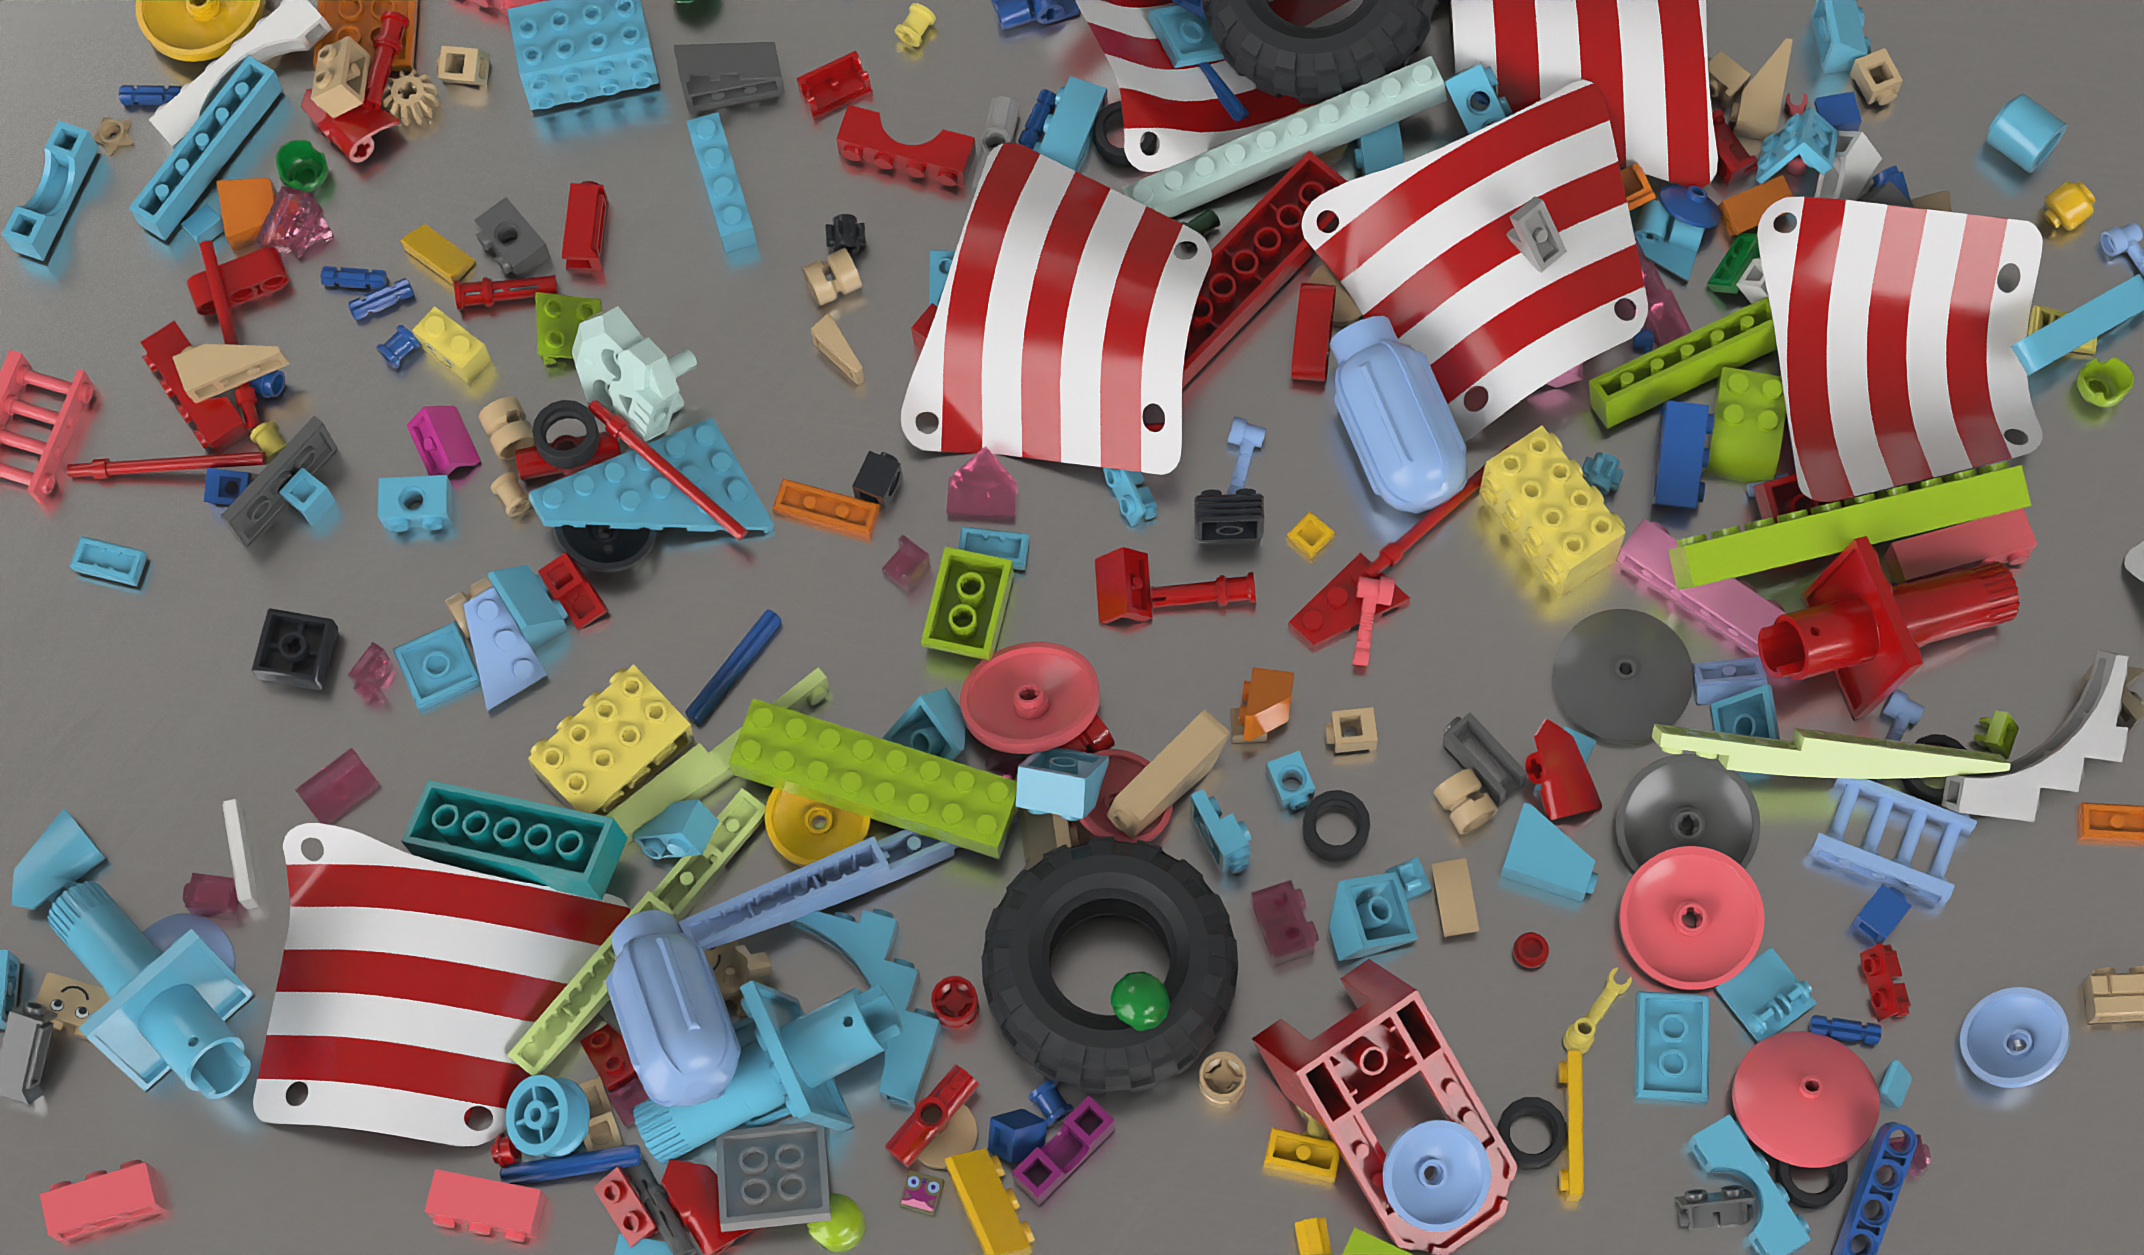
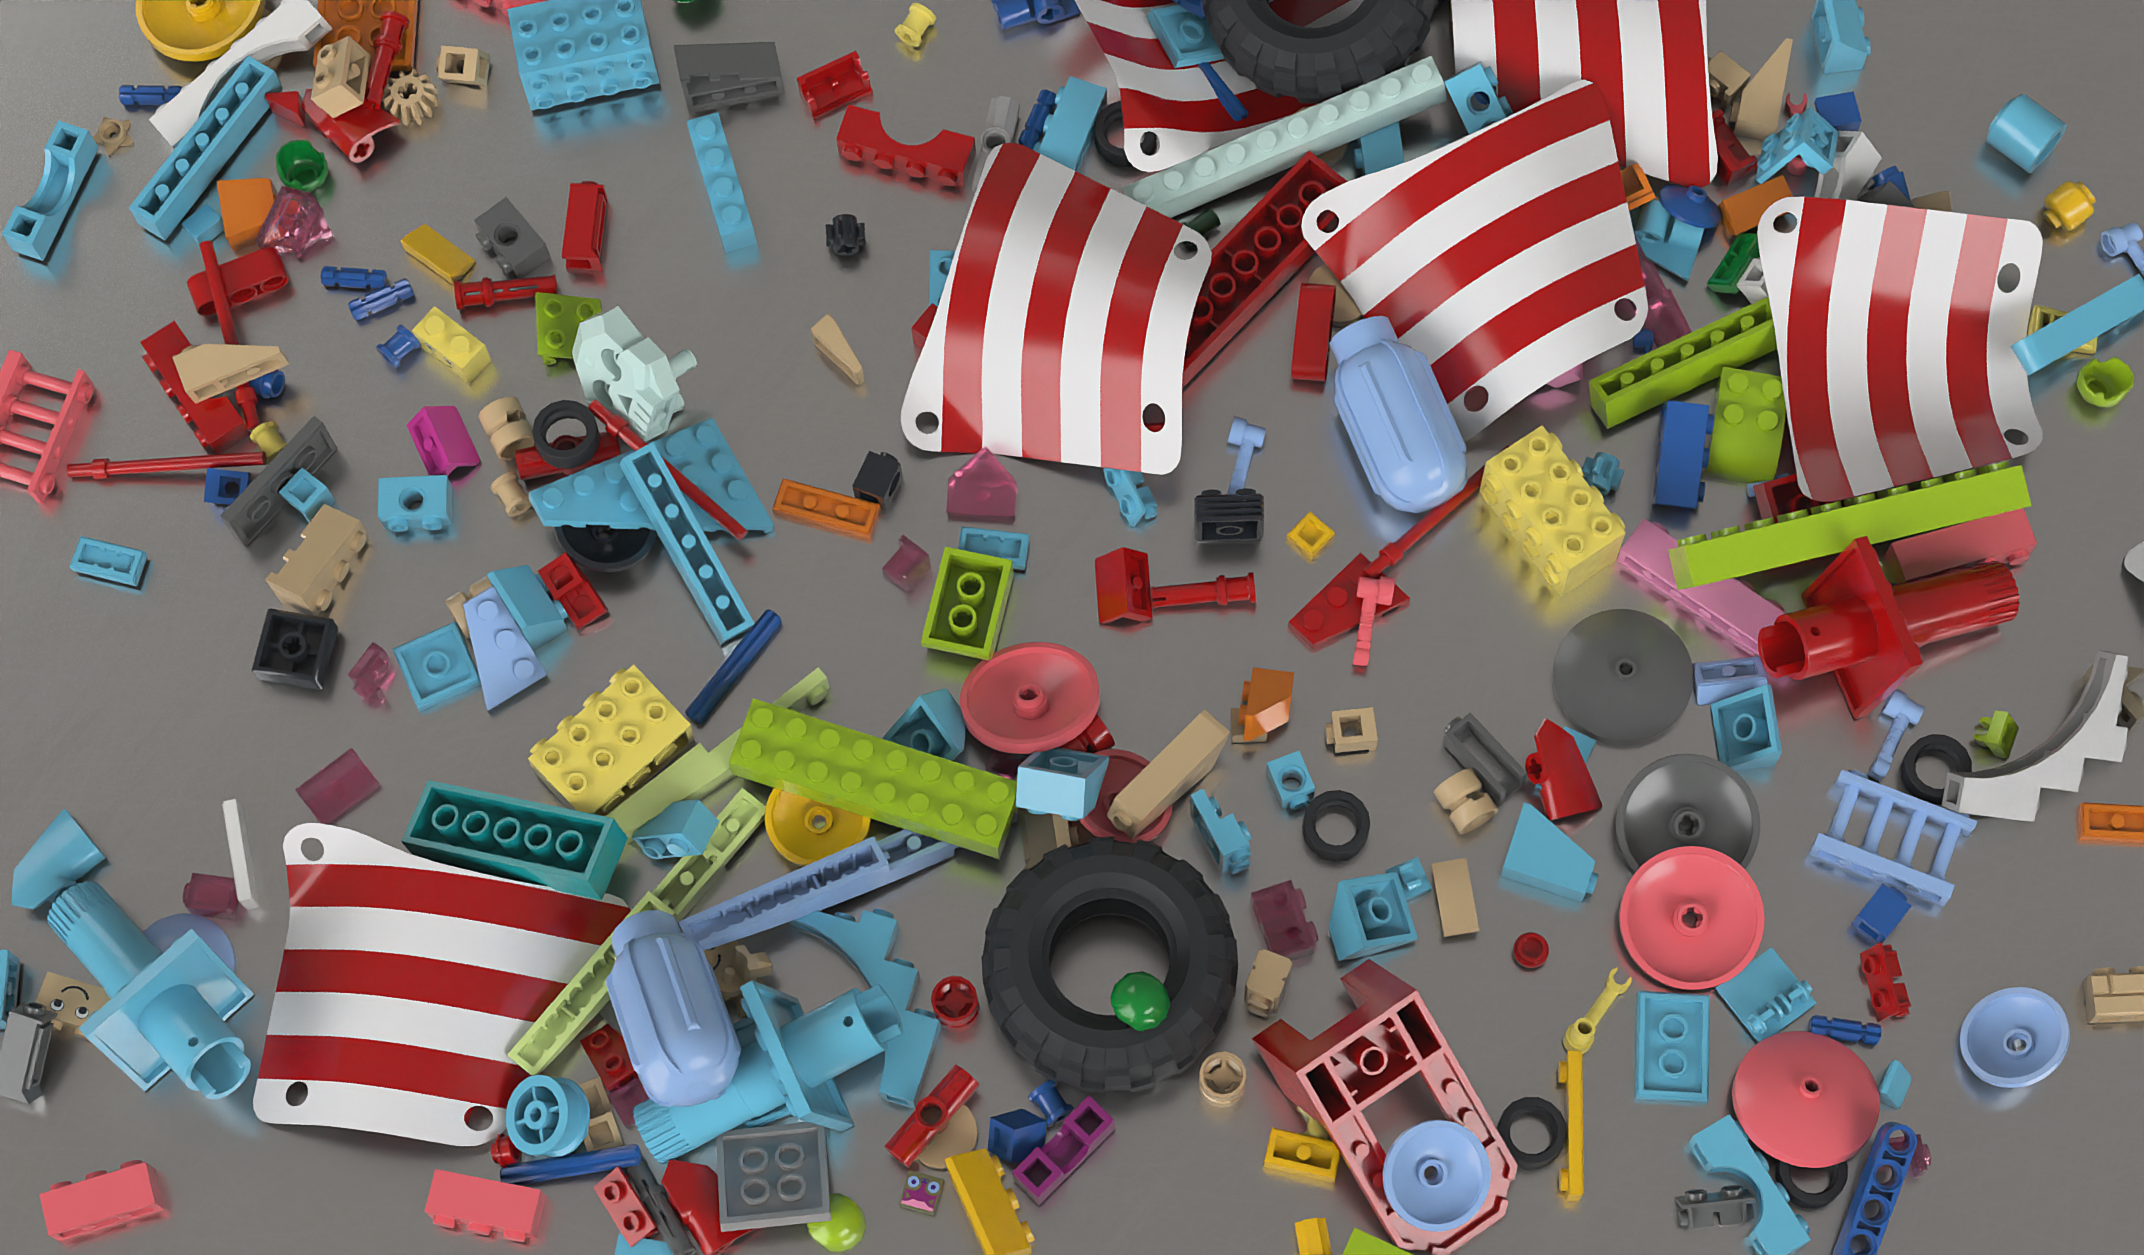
tan wheel [801,248,862,307] -> none
light grey slope [1507,196,1567,272] -> none
yellowish green slope [1652,724,2011,779] -> none
tan brick [1849,48,1903,105] -> none
none -> red slope [265,91,305,127]
none -> tan wedge [265,504,367,616]
none -> medium azure brick [619,442,755,645]
none -> tan brick [1244,949,1293,1017]

